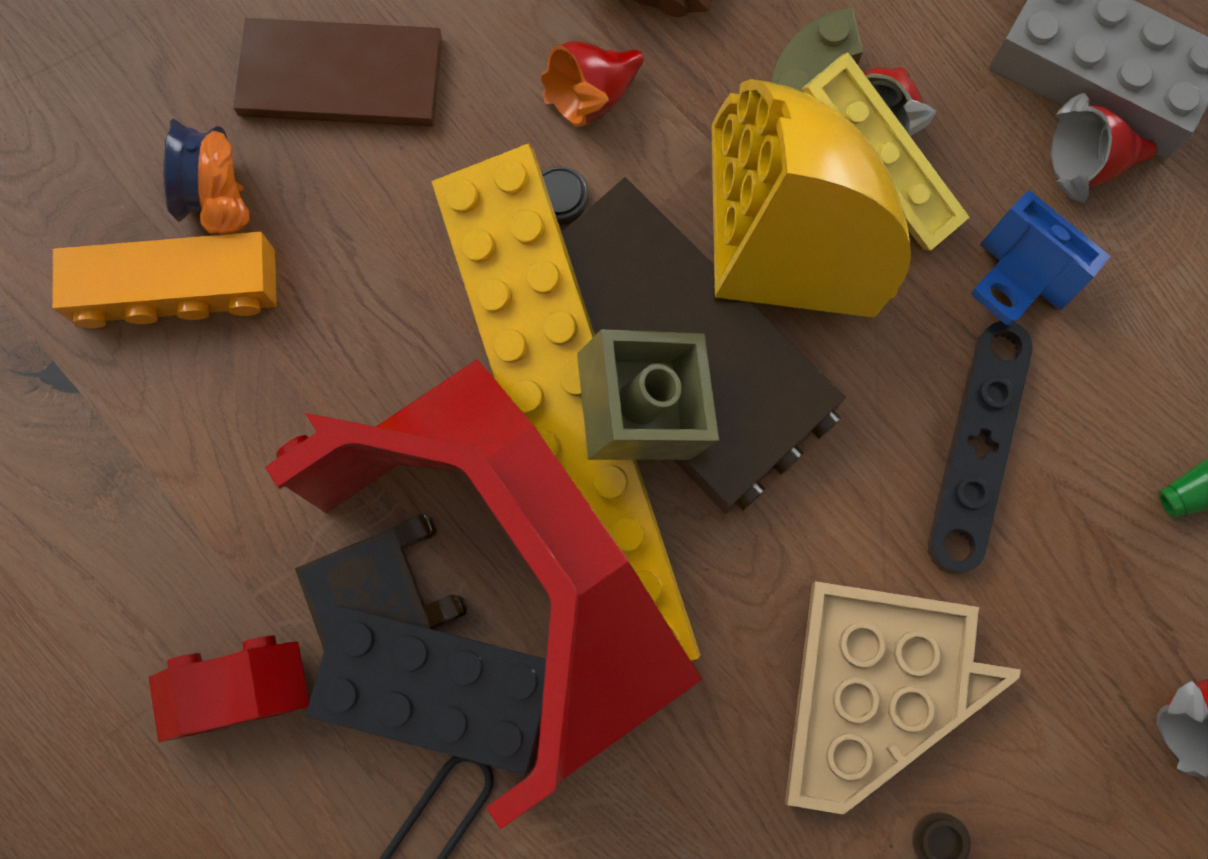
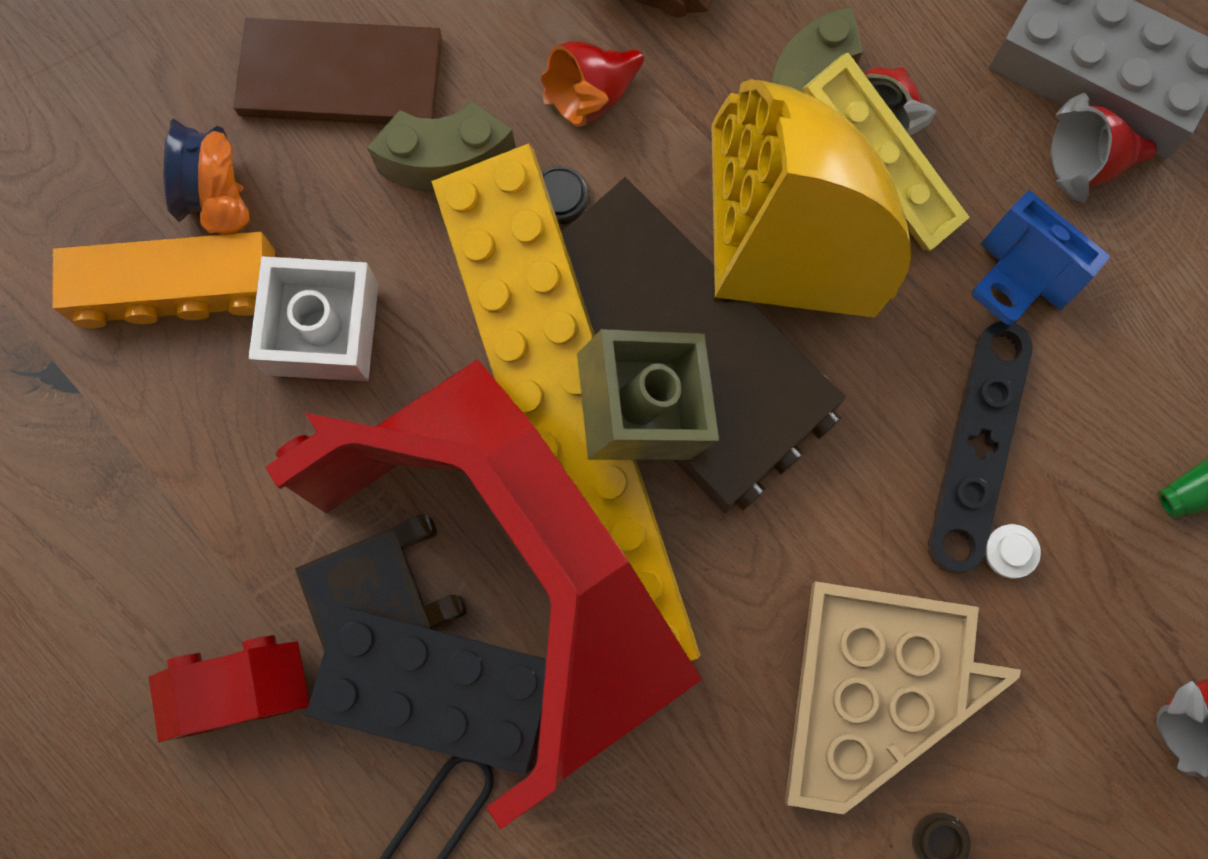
none -> white brick [248,256,379,382]
none -> olive brick [367,101,516,192]
none -> white plate [985,524,1041,579]

